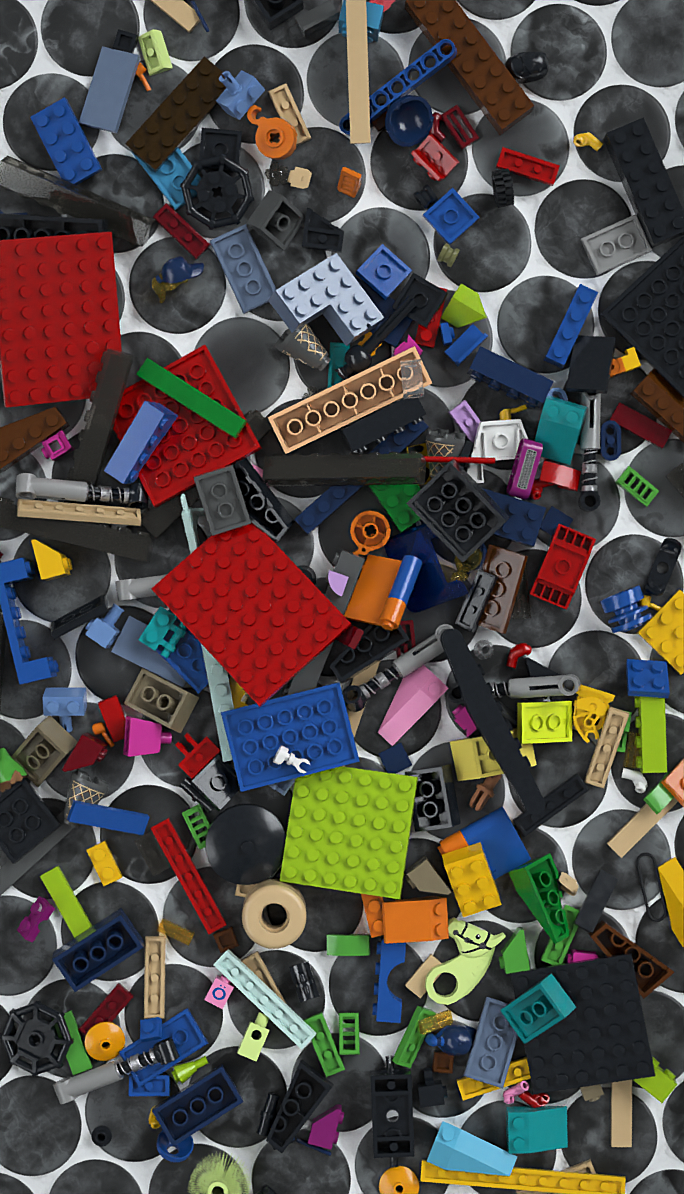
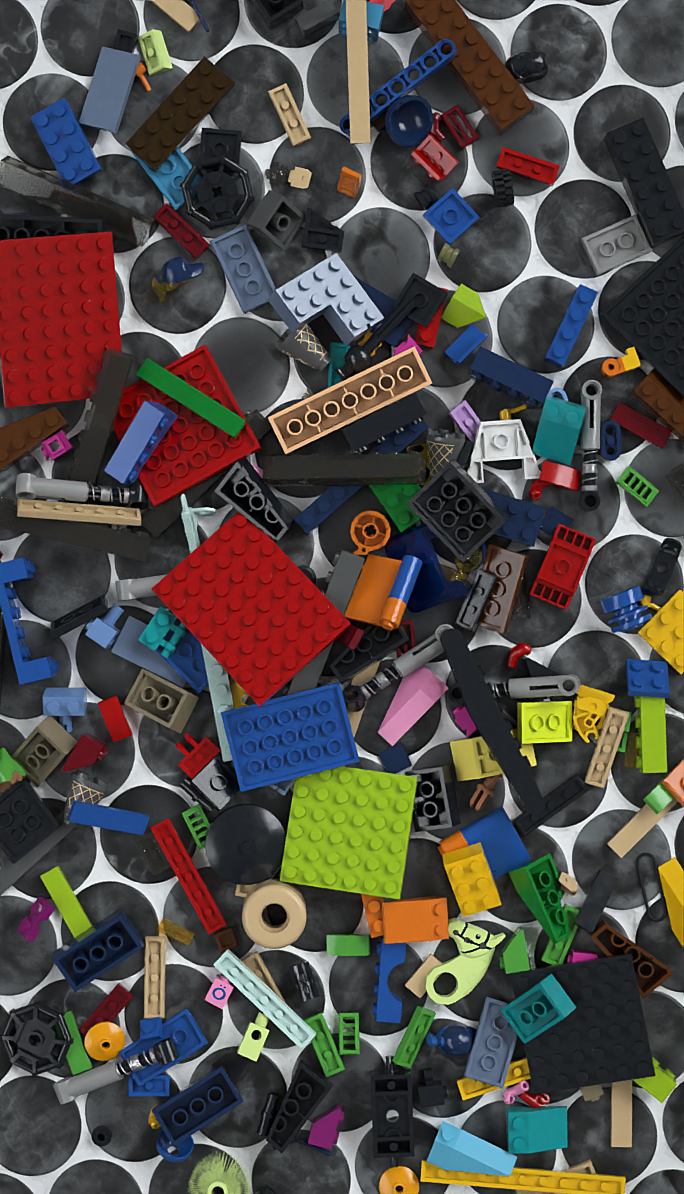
yellow slope [31,539,73,581] -> none
yellow plate [86,841,123,886] -> none
orange hand [92,722,115,747] -> none
dark pink torso [123,716,172,757] -> none
lime cone [171,1056,208,1084] -> none
dark grey plate [193,464,251,536] -> none
medium blue brick [216,70,265,120] -> none
orange piece [247,105,298,160] -> none
white piece [273,745,310,773] -> none
lavender tile [328,570,349,596] -> none
blue plate [355,244,412,300] -> none
red axle [398,455,496,464] -> none
clear tile [400,359,424,399] -> none
dark tan slope [405,855,451,895] -> none
clear yellow piece [418,1010,453,1035] -> none
reddish brown tile [432,1050,454,1074] -> none
blue plate [439,322,455,346] -> none
clear cone [474,640,494,660] -> none
magenta beam [506,438,543,500] -> none
black tile [566,335,616,394] -> none
yellow arm [573,132,603,151] -> none
white arm [621,768,648,793] -> none

